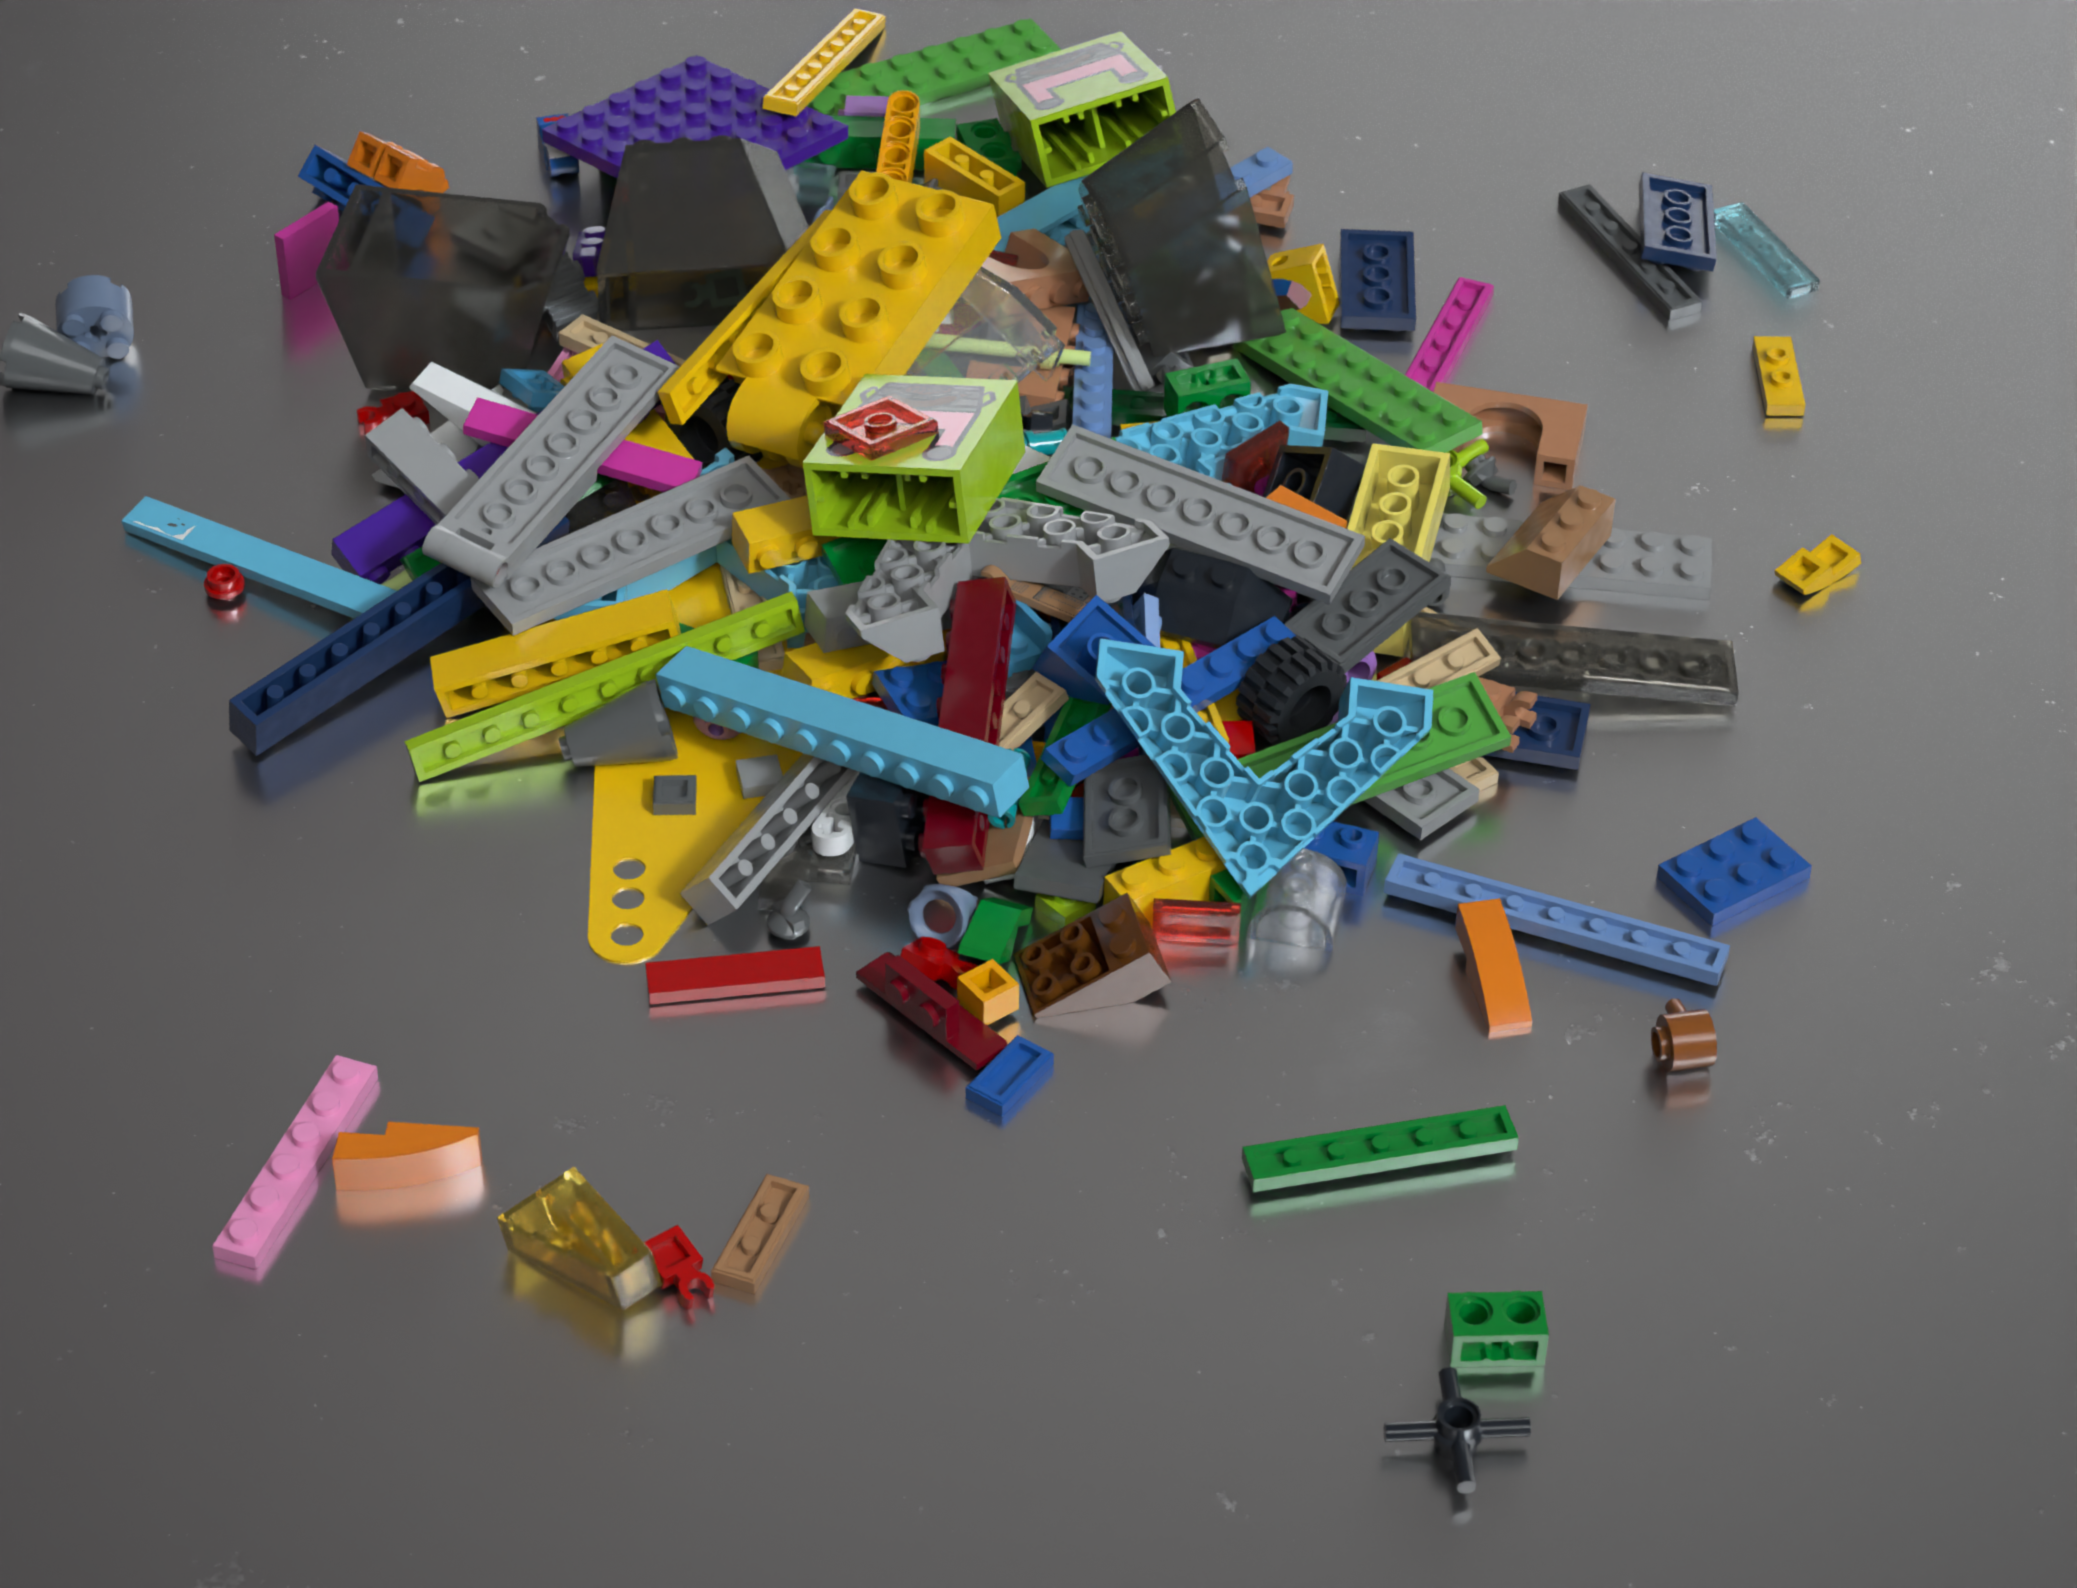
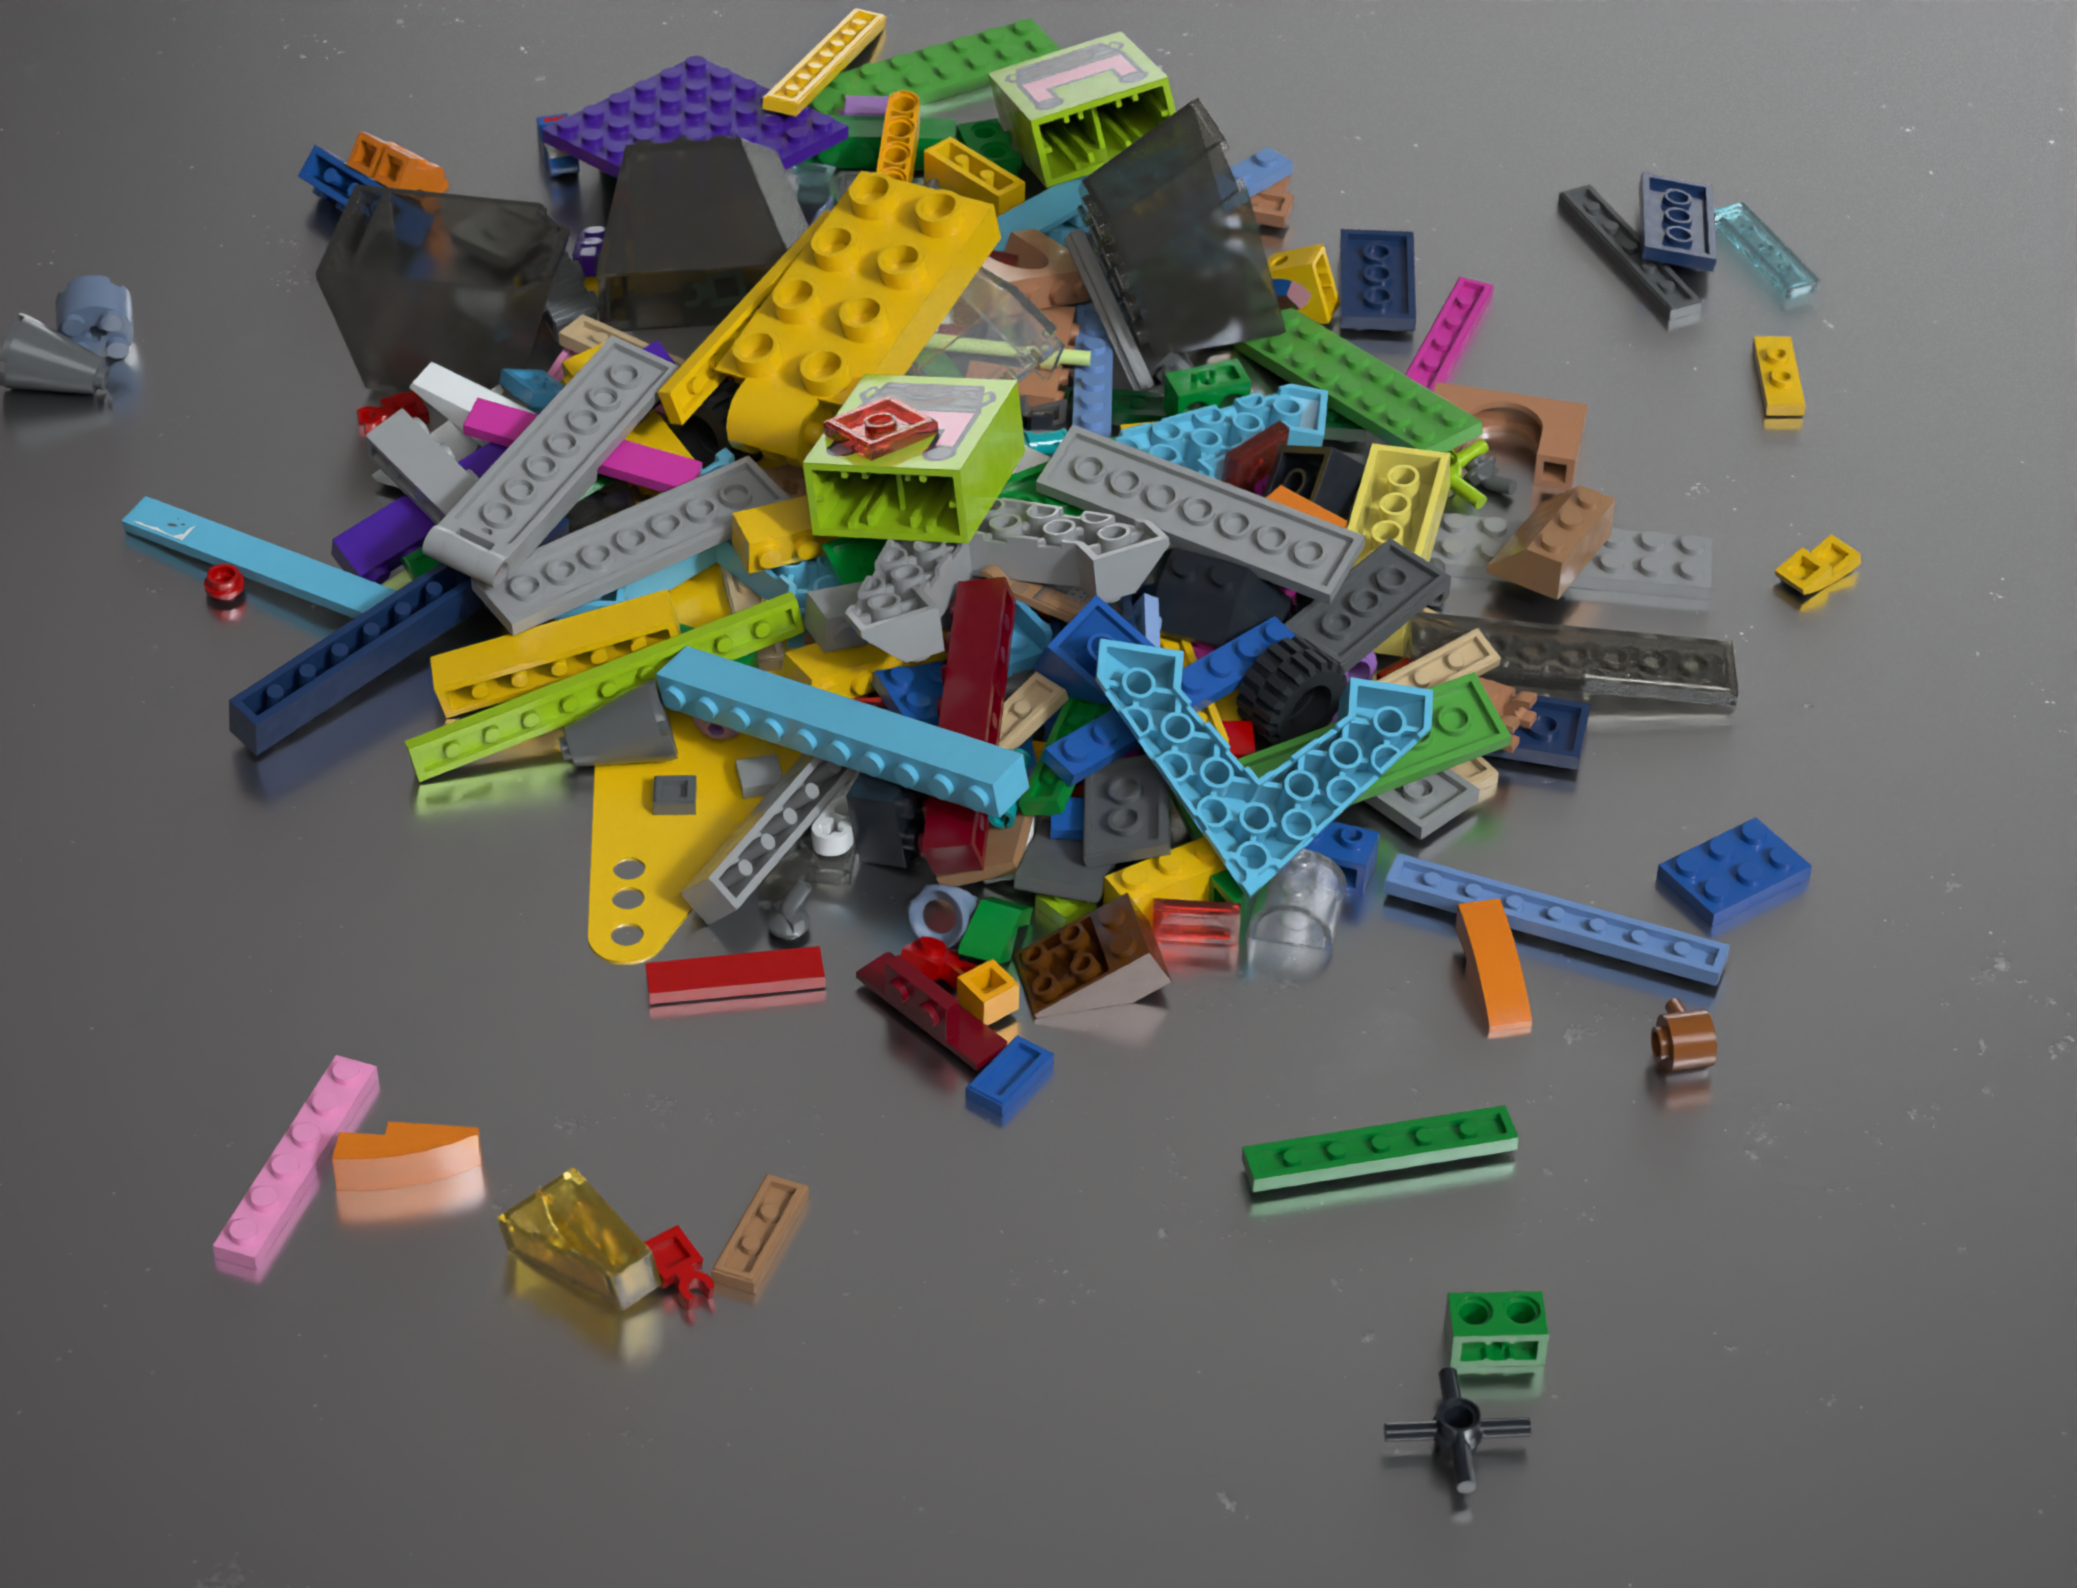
dark pink tile [274,202,344,300] -> none

